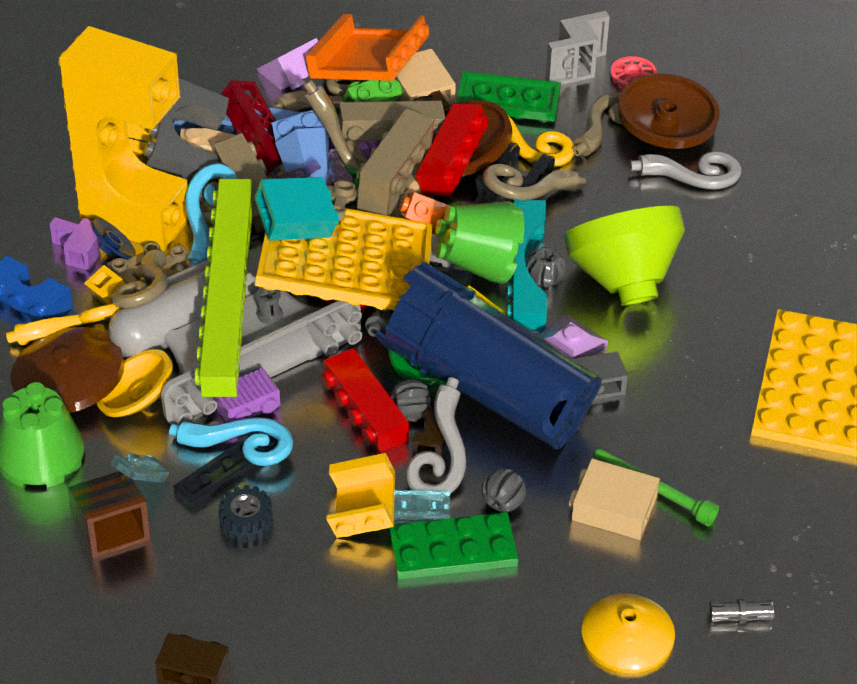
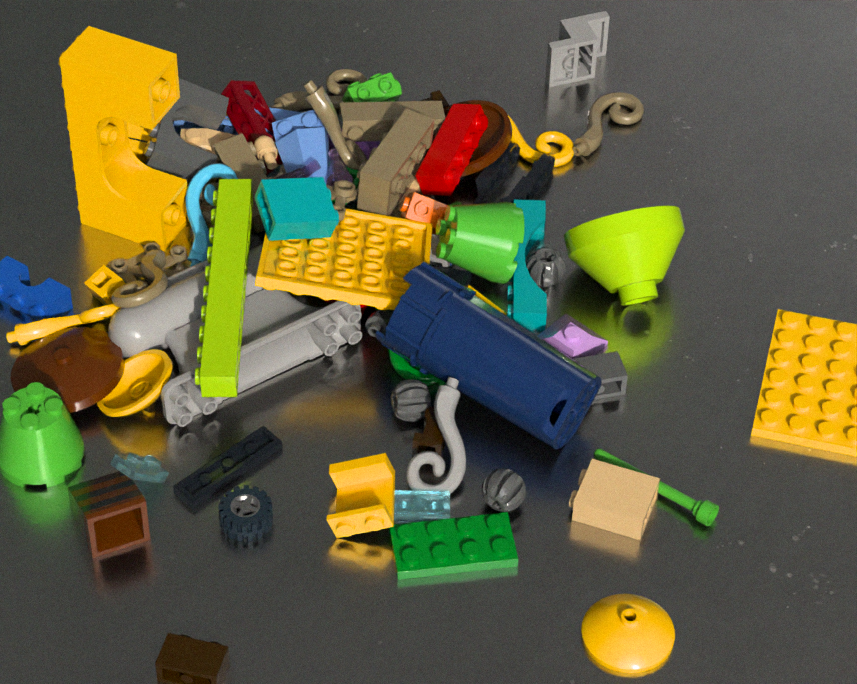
medium lavender brick [50,217,100,272] -> none
dark blue dish [92,219,136,259] -> none
medium azure plant [169,417,293,466] -> none
medium lavender brick [213,368,280,423] -> none
dark grey bush [255,287,283,324] -> none
lavender slope [257,38,318,90] -> none
orange panel [306,14,429,81] -> none
red brick [321,348,409,454] -> none
tan brick [395,49,456,105] -> none
green plate [456,71,561,122] -> none
dark tan plant [483,164,586,201] -> none
coral wheel [611,56,657,89] -> none
reddish brown dish [618,73,720,149] -> none
light grey plant [629,152,742,189] -> none
dark grey pin [709,599,774,624] -> none
none -> tan cylinder [254,135,278,169]

